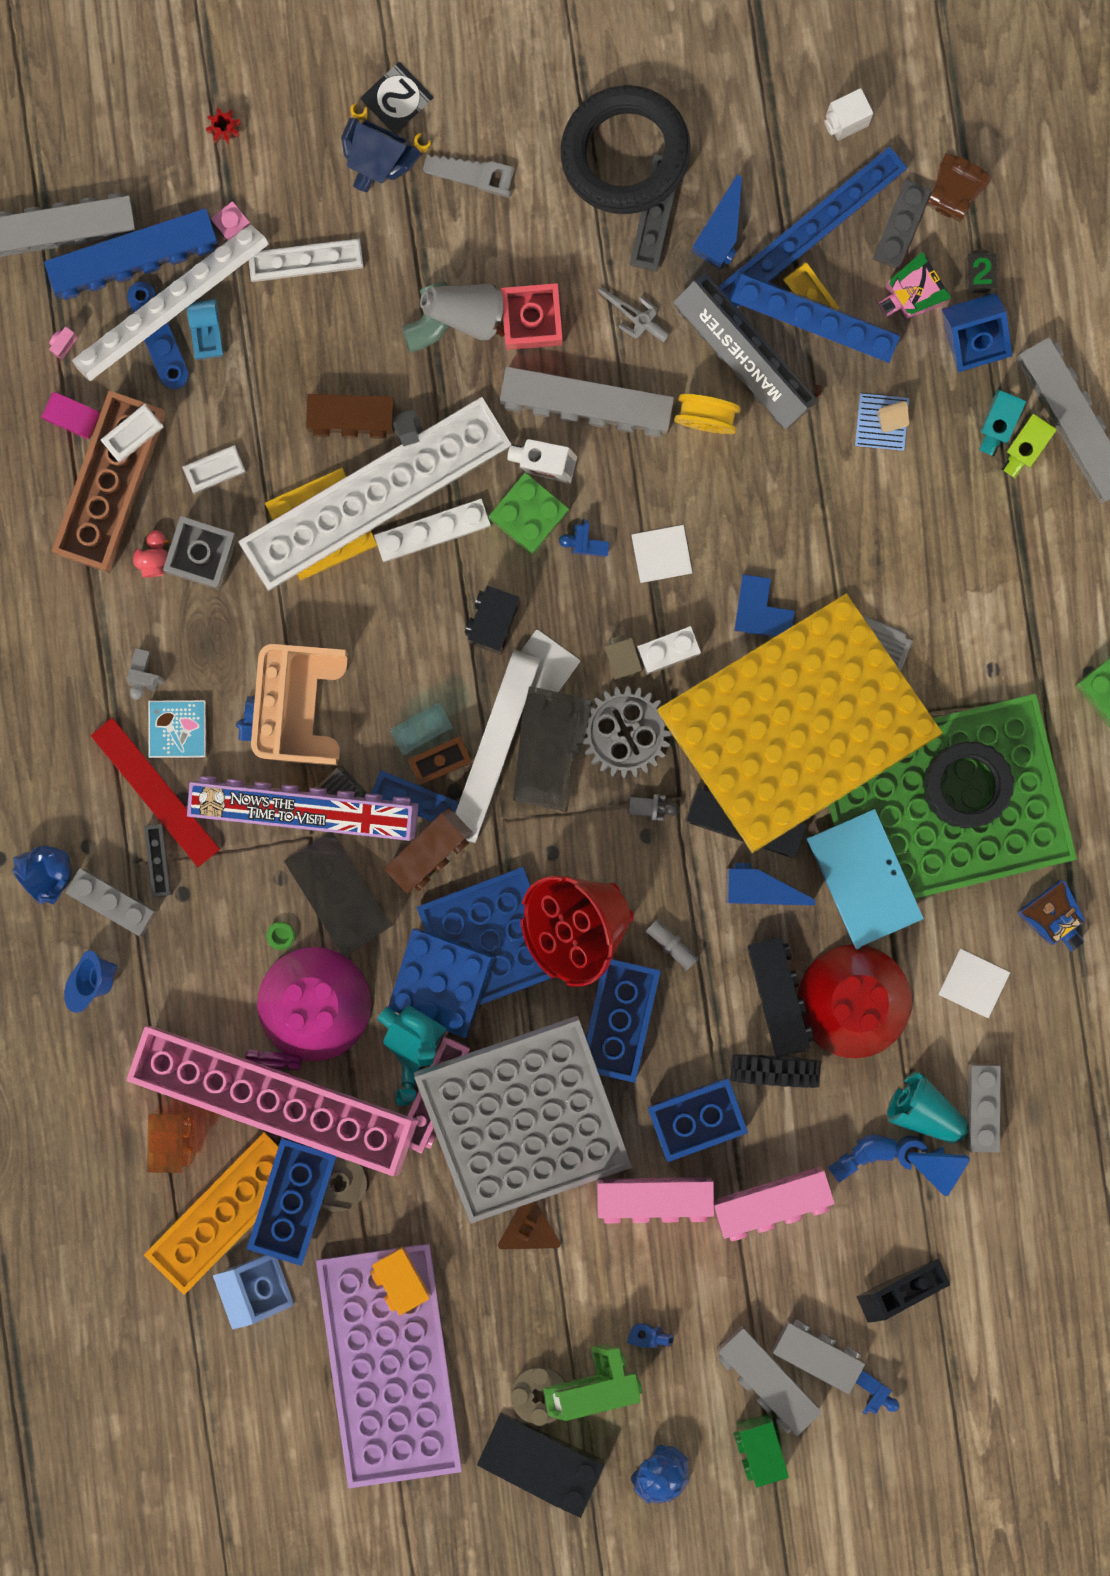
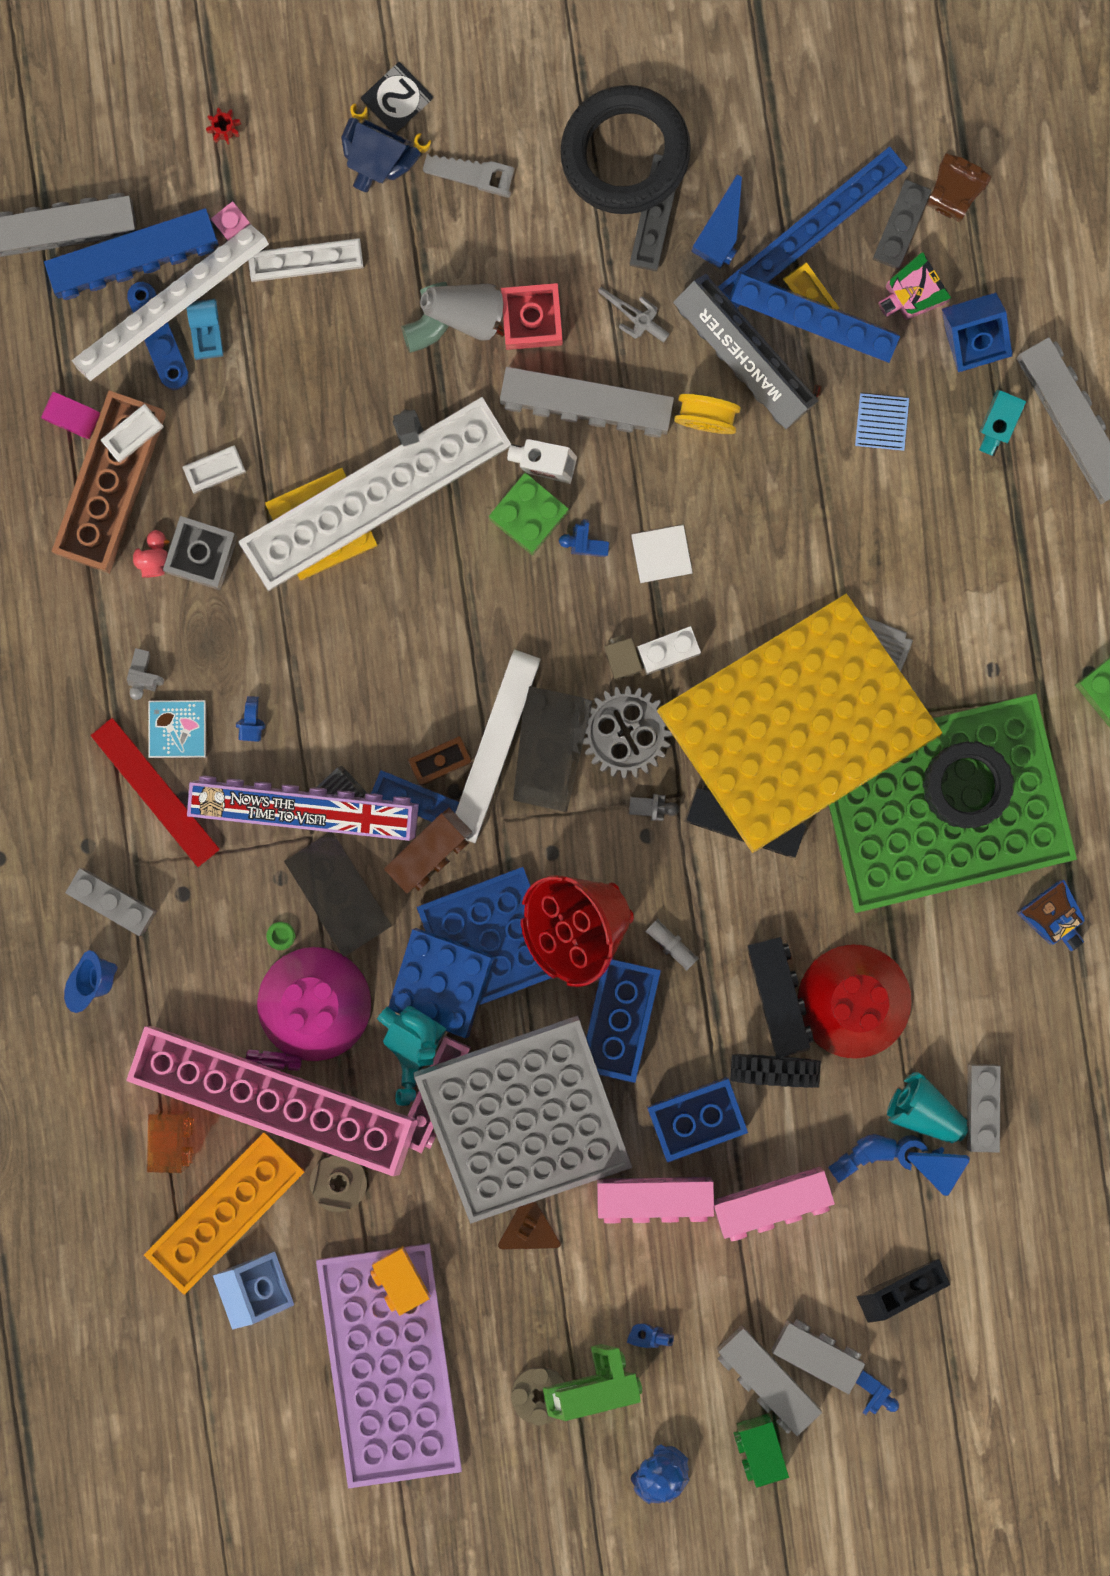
blue helmet [12,845,71,905] -> none
bright pink plate [49,327,78,360] -> none
dark grey piece [144,824,172,897] -> none
blue brick [247,1137,337,1266] -> none
light nougat windscreen [251,644,348,766] -> none
reddish brown brick [306,394,394,439] -> none
white plate [374,499,491,563] -> none
clear light blue brick [389,702,454,756] -> none
black brick [465,585,520,655] -> none
black slope [477,1412,605,1518] -> none
white sticker [521,630,580,701] -> none
blue slope [726,863,815,905] -> none
blue tile [734,575,795,637] -> none
medium azure container [807,809,924,949] -> none
white brick [824,88,874,141] -> none
tan slope [877,401,909,433] -> none
white sticker [938,949,1010,1018] -> none
clear smoke brick [964,250,997,294] -> none
lime torso [1001,414,1057,478] -> none

